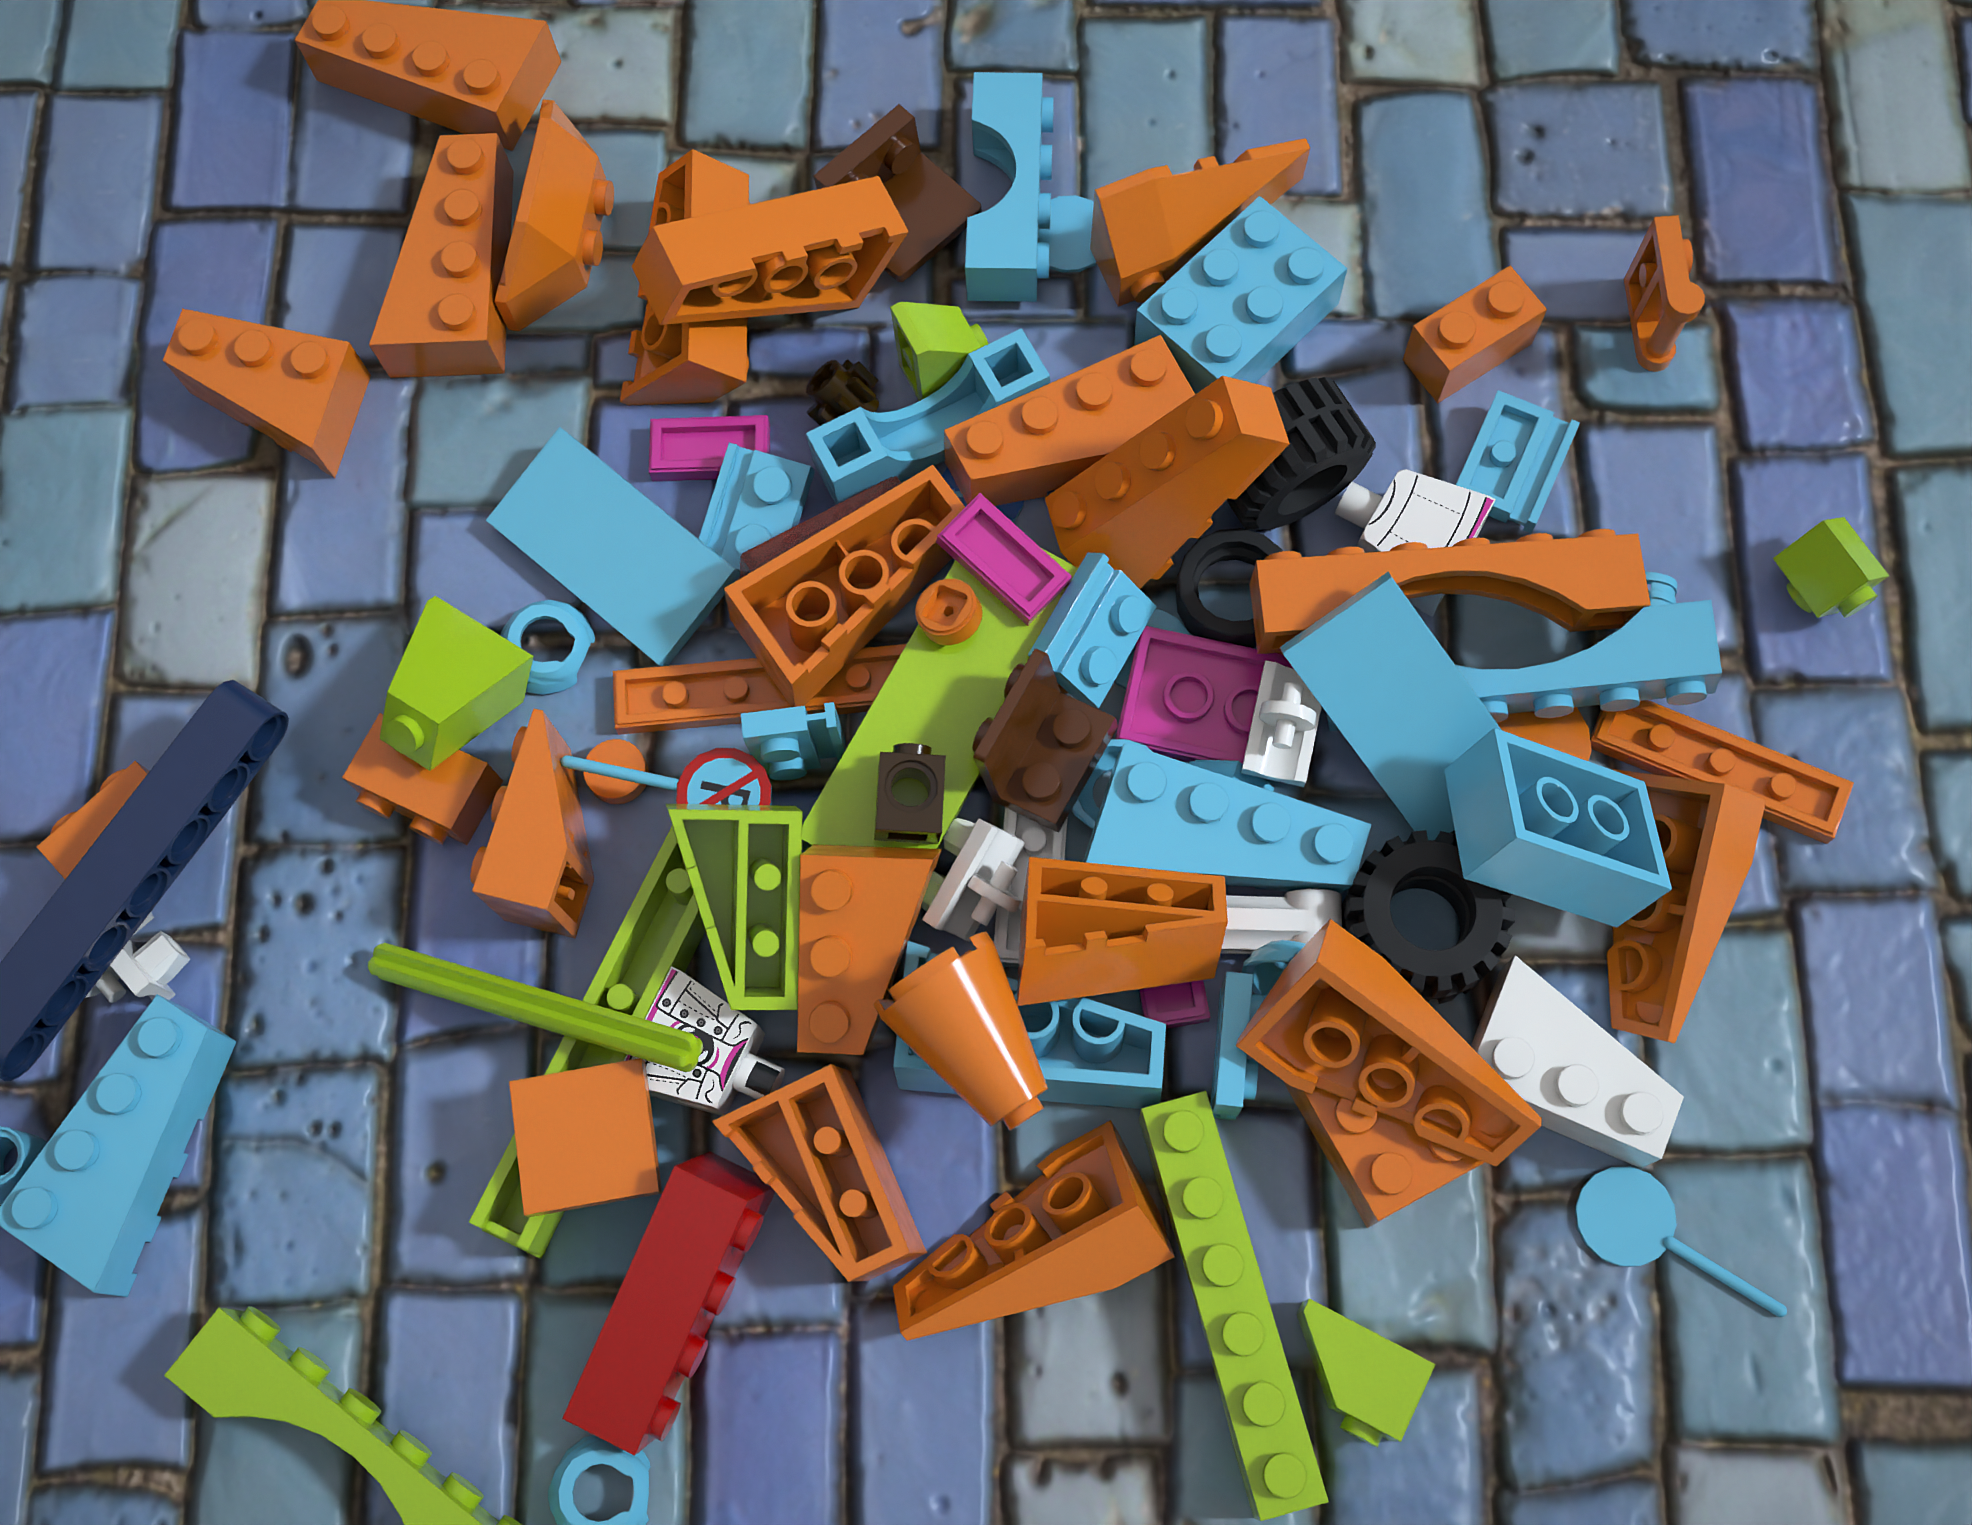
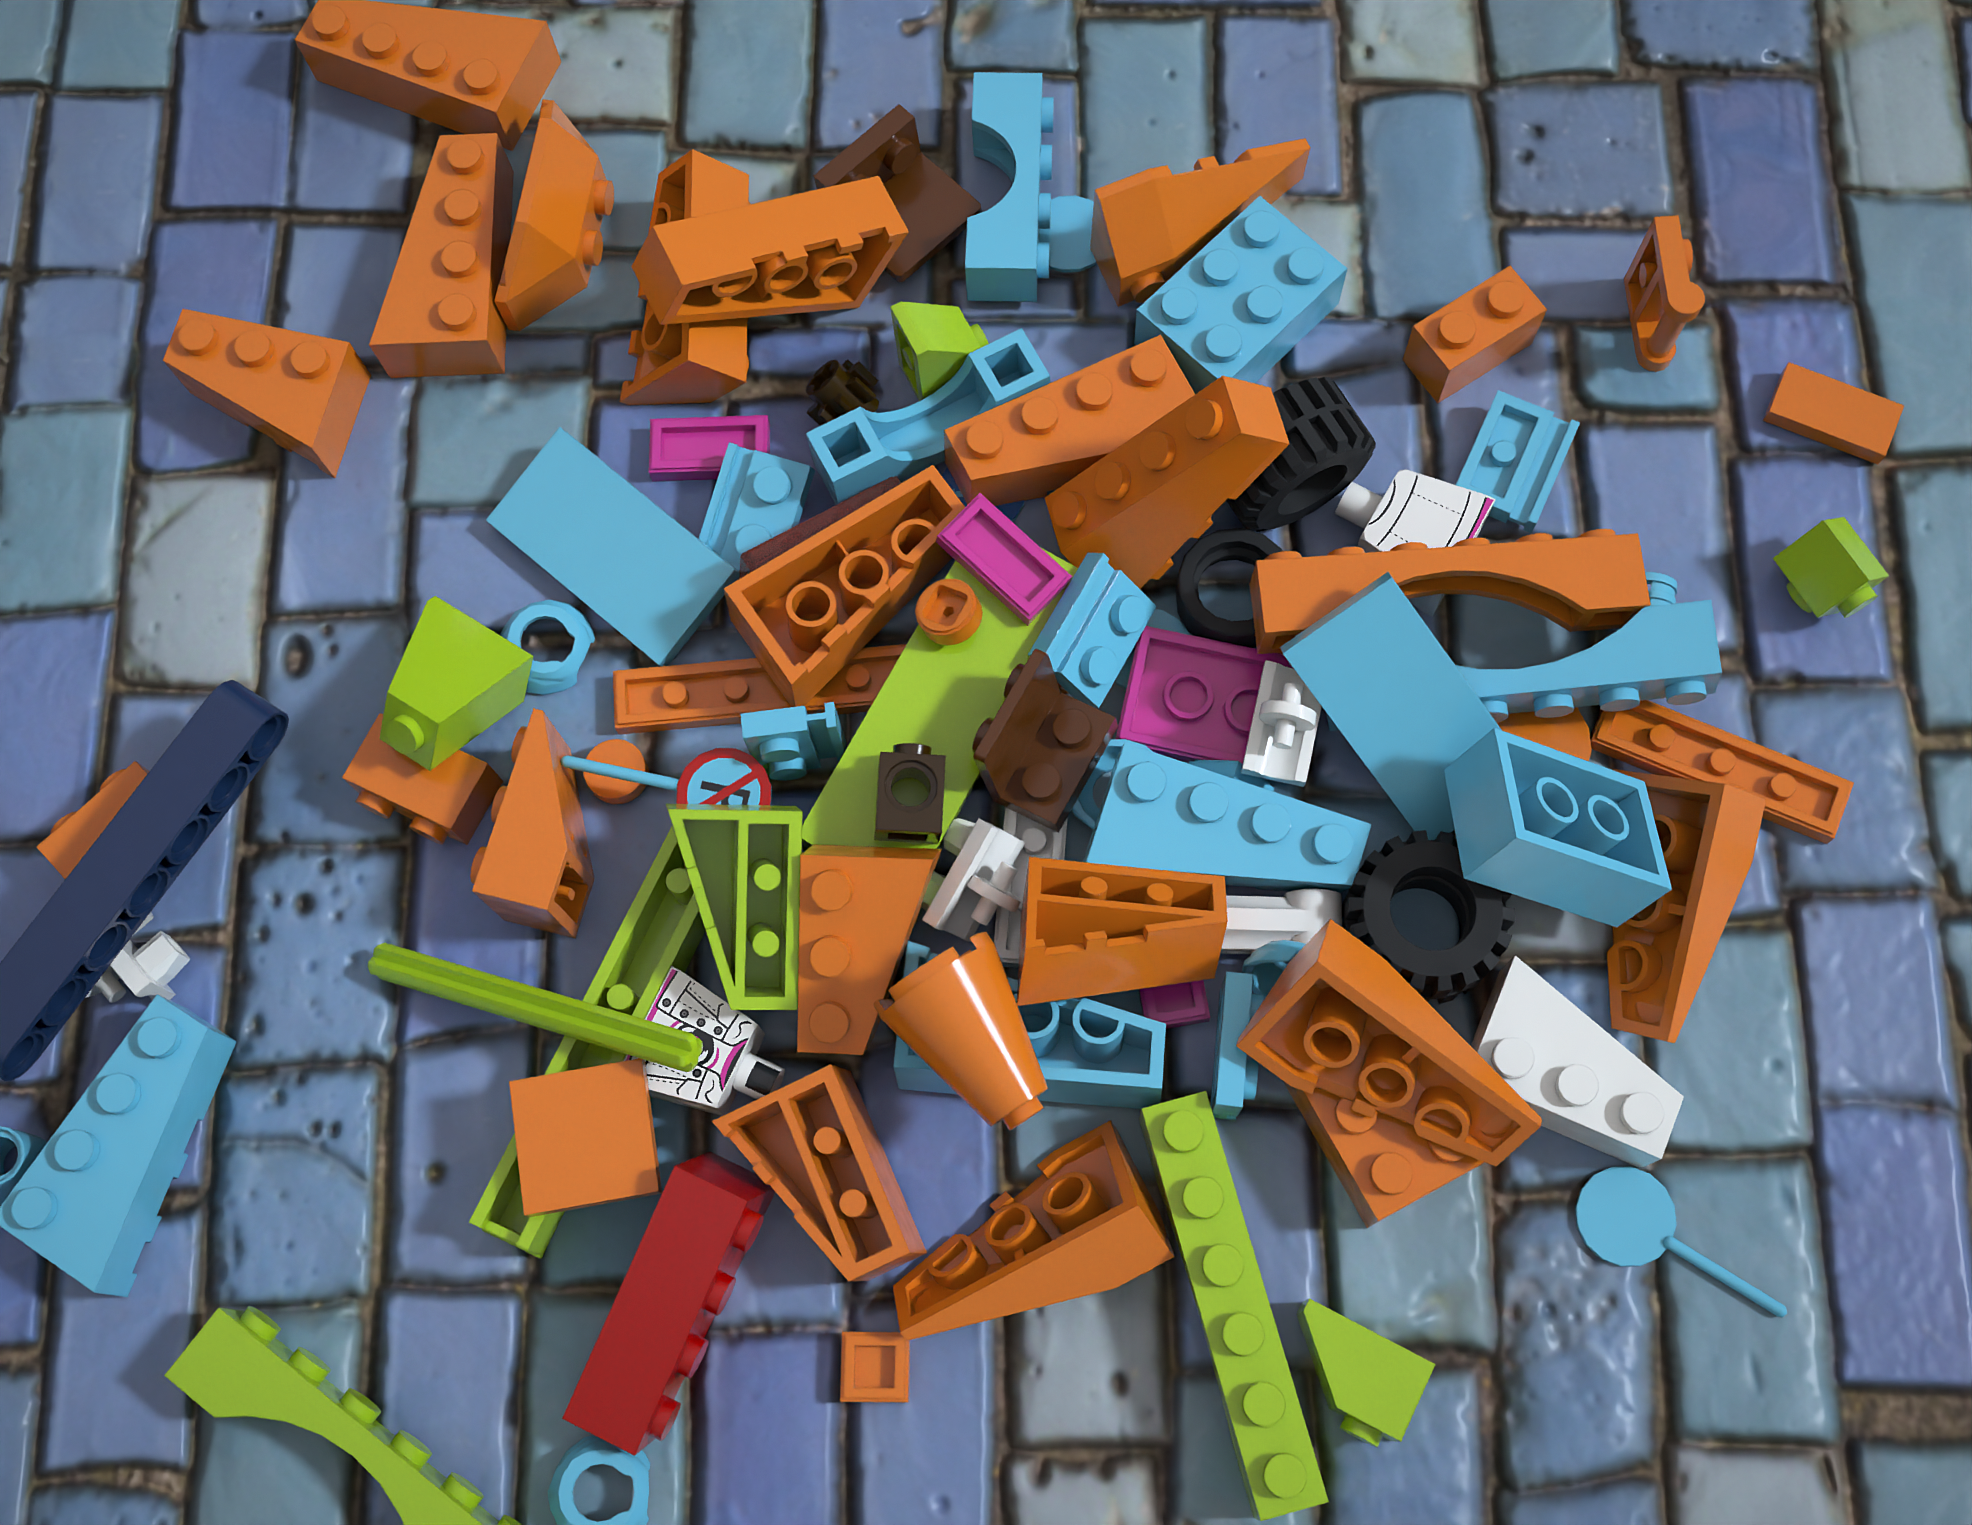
none -> orange tile [840,1332,910,1403]
none -> orange tile [1763,362,1904,465]

